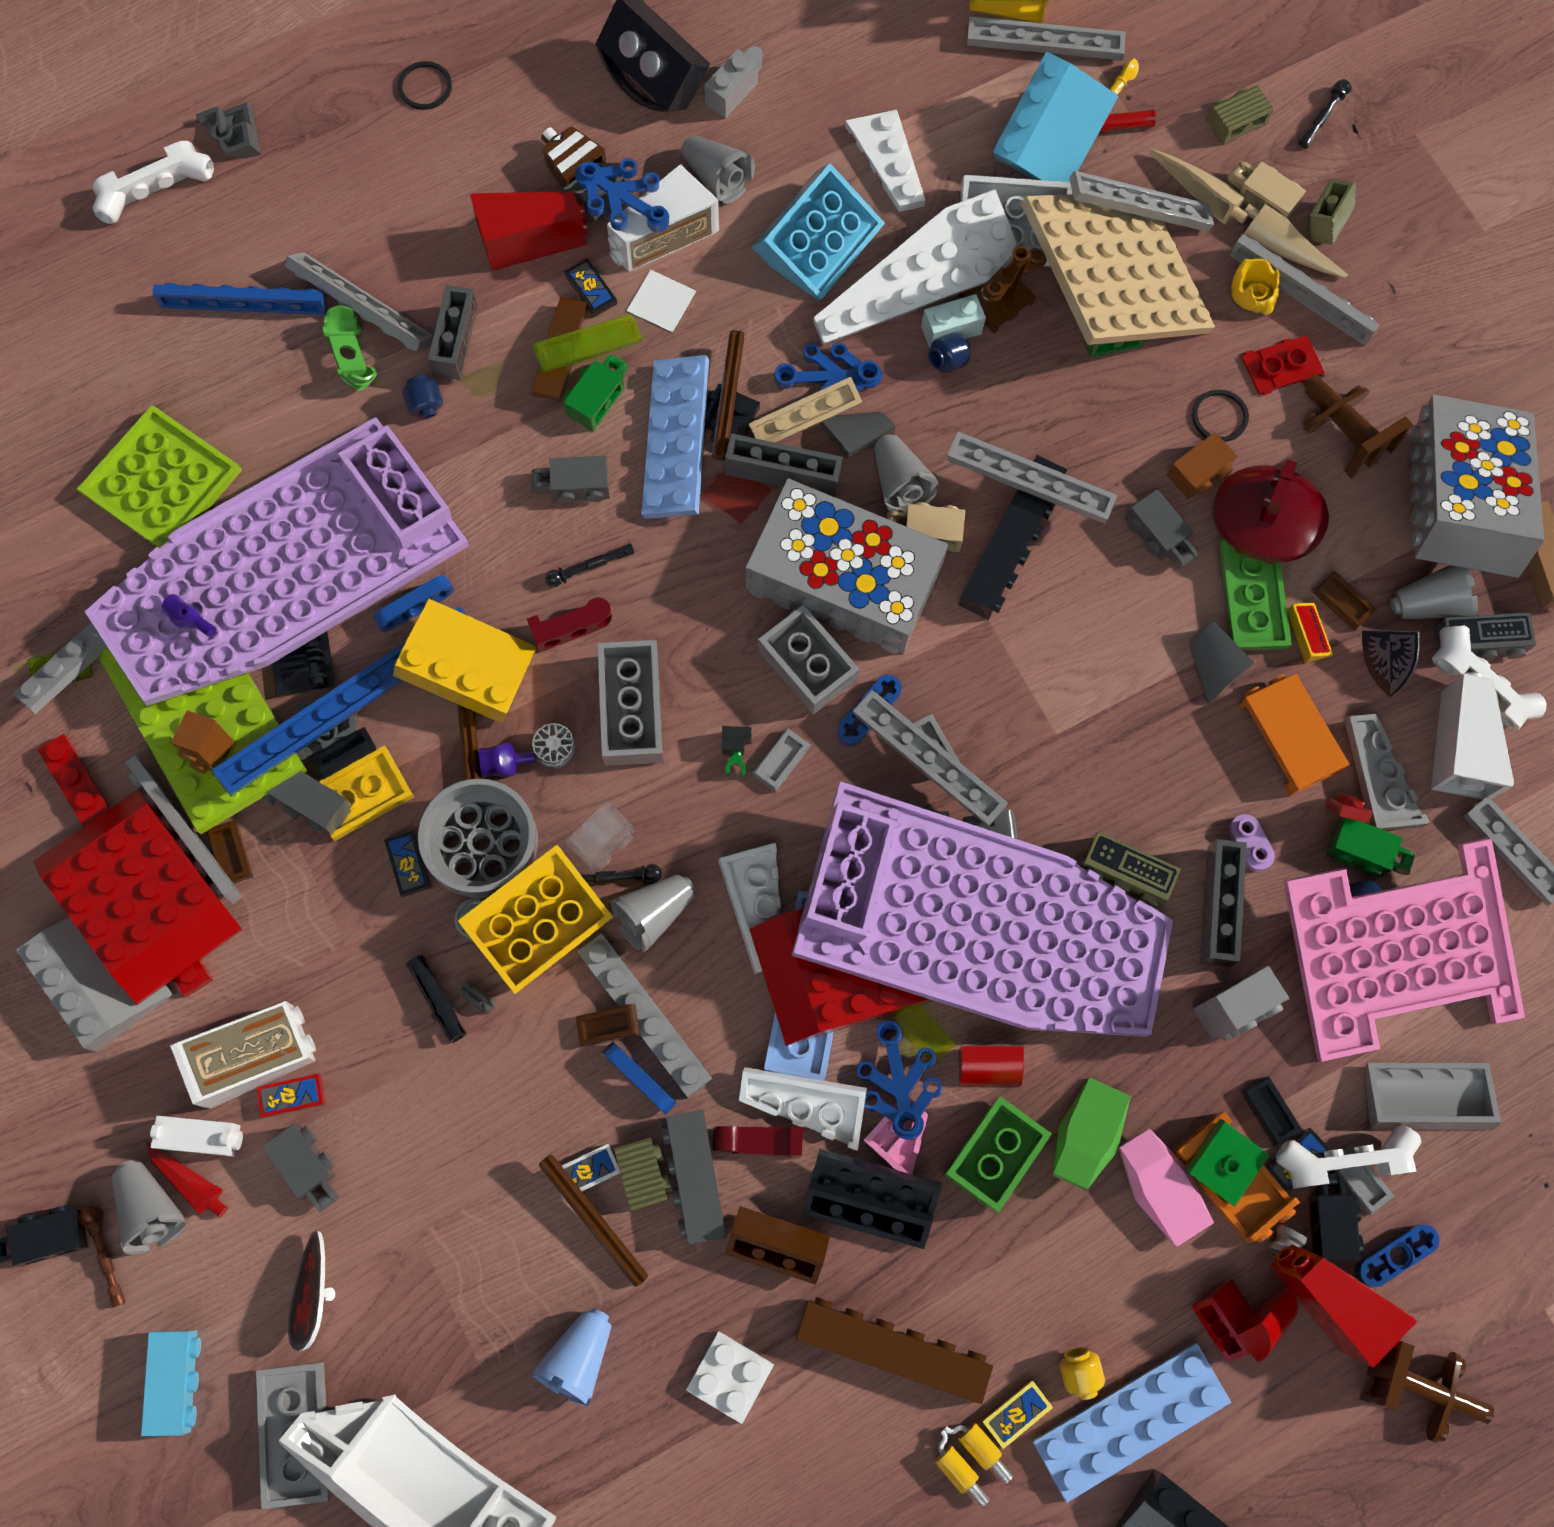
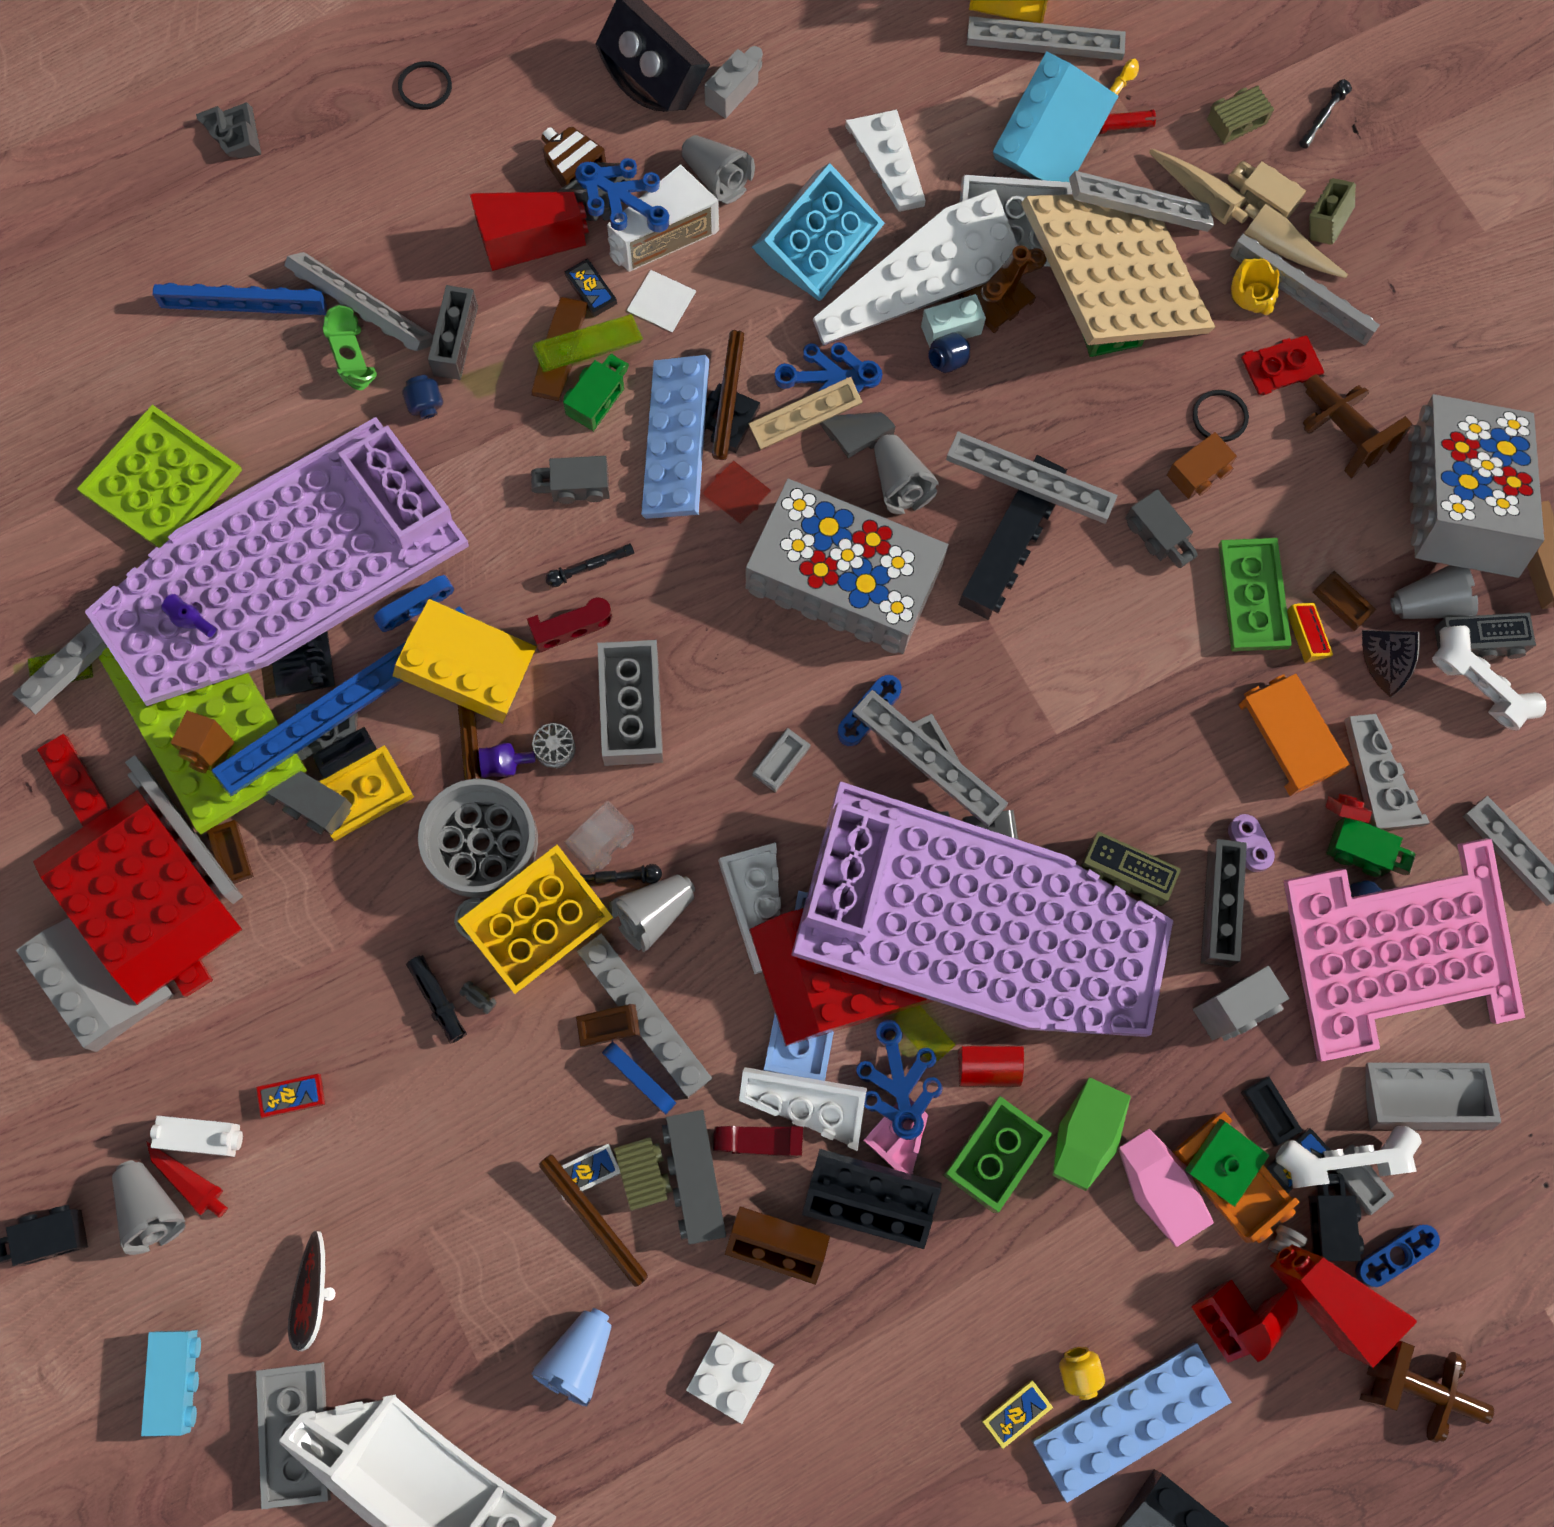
copper piece [78,1206,126,1308] -> none
white plate [92,141,214,224] -> none
slope [170,1001,316,1109] -> none
dark grey brick [262,1123,339,1212] -> none
tile [384,830,431,897] -> none
pearl dark grey piece [722,726,752,777] -> none
dark grey brick [725,433,843,497] -> none
light grey brick [758,605,860,715] -> none
reddish brown brick [795,1297,993,1404] -> none
tan brick [886,502,965,552] -> none
yellow piece [934,1422,1013,1507] -> none
dark grey slope [1190,621,1254,704] -> none
dark red bracket [1213,459,1329,564] -> none
white slope [1431,672,1514,800] -> none

